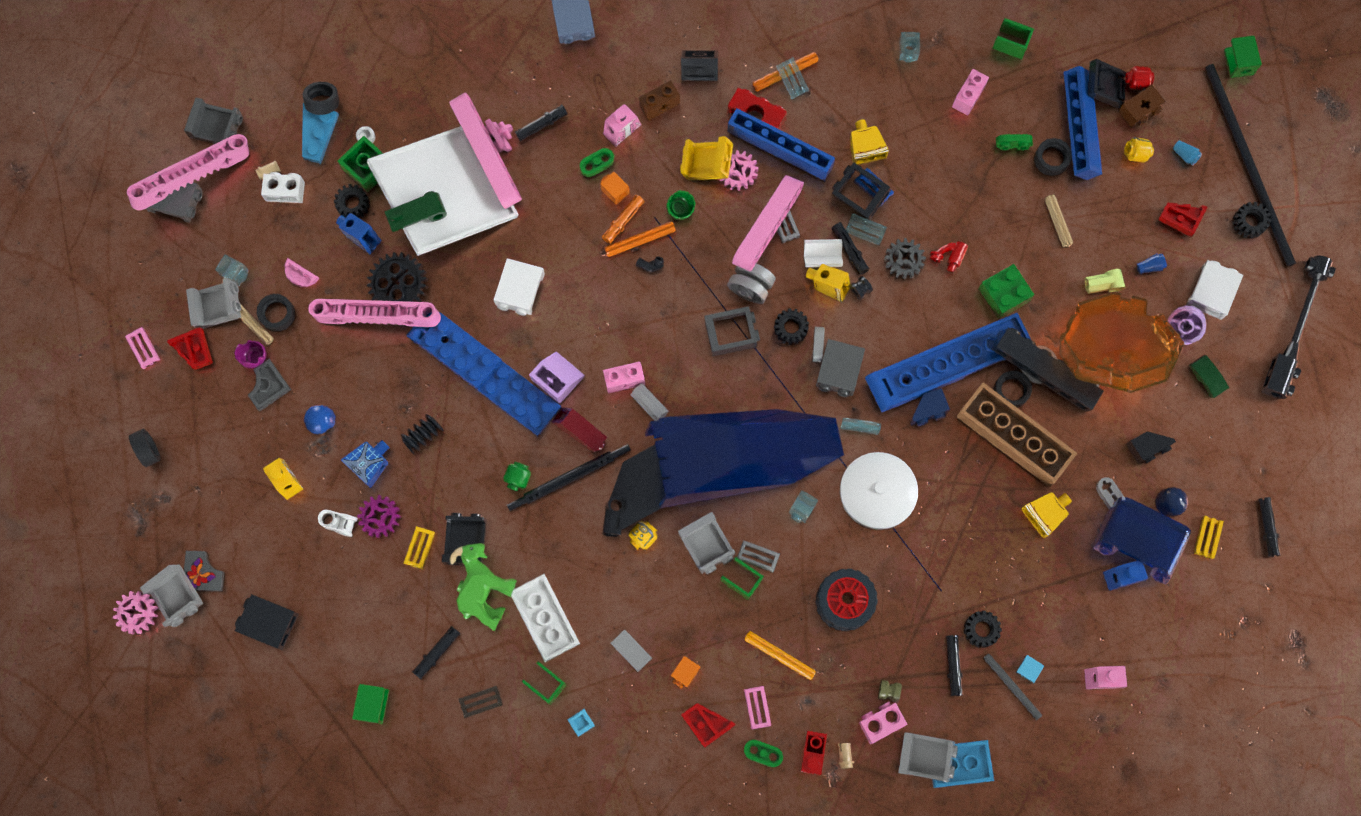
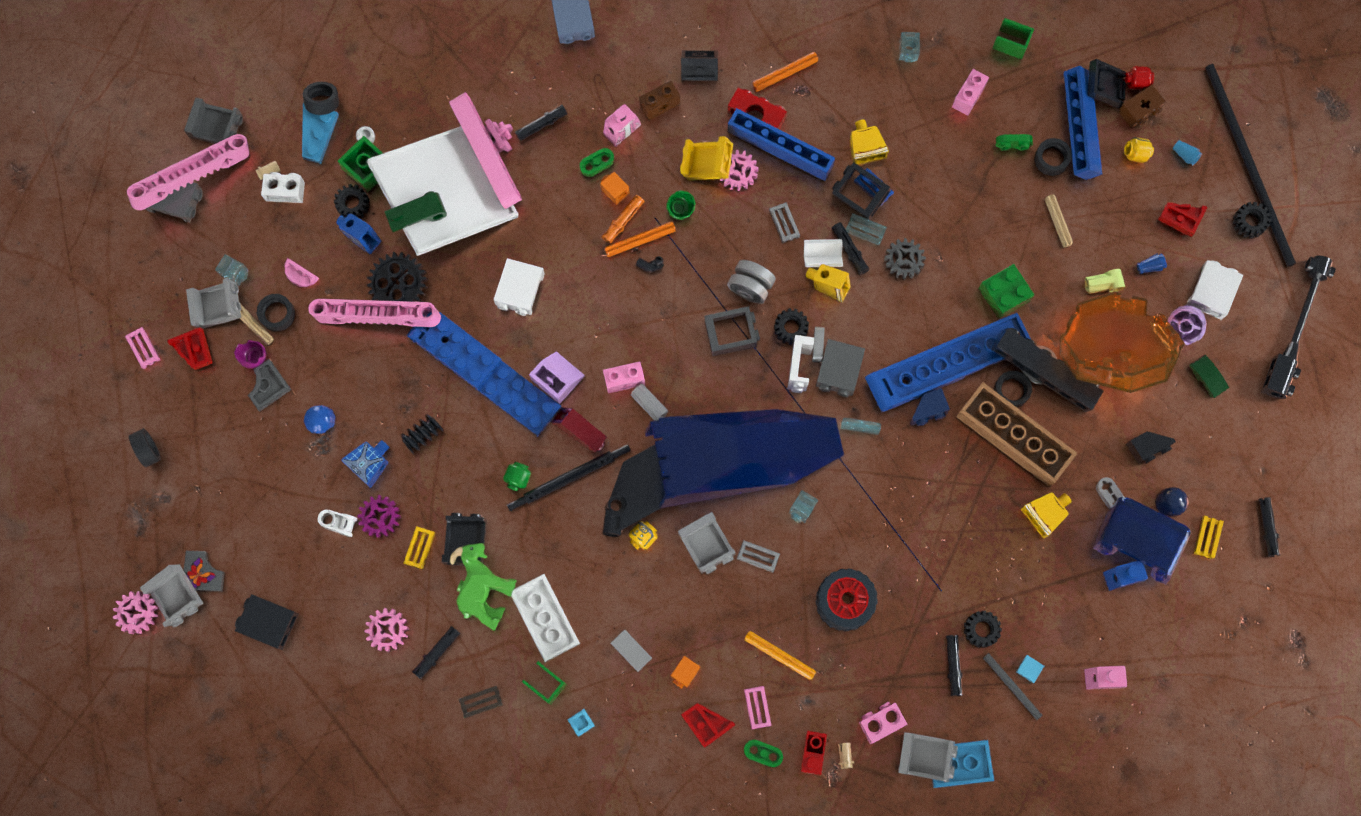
yellow torso [263,458,303,500] -> none
green piece [352,684,389,724] -> none
green piece [720,557,764,600] -> none
bright pink beam [732,175,804,271] -> none
clear light blue tile [776,57,809,99] -> none
white dish [840,452,918,530] -> none
black wheel [849,276,873,300] -> none
olive wheel [878,680,902,703] -> none
red plant [930,241,968,273] -> none
green piece [1224,36,1262,78] -> none
none -> bright pink gear [364,608,409,652]
none -> white panel [787,335,814,393]

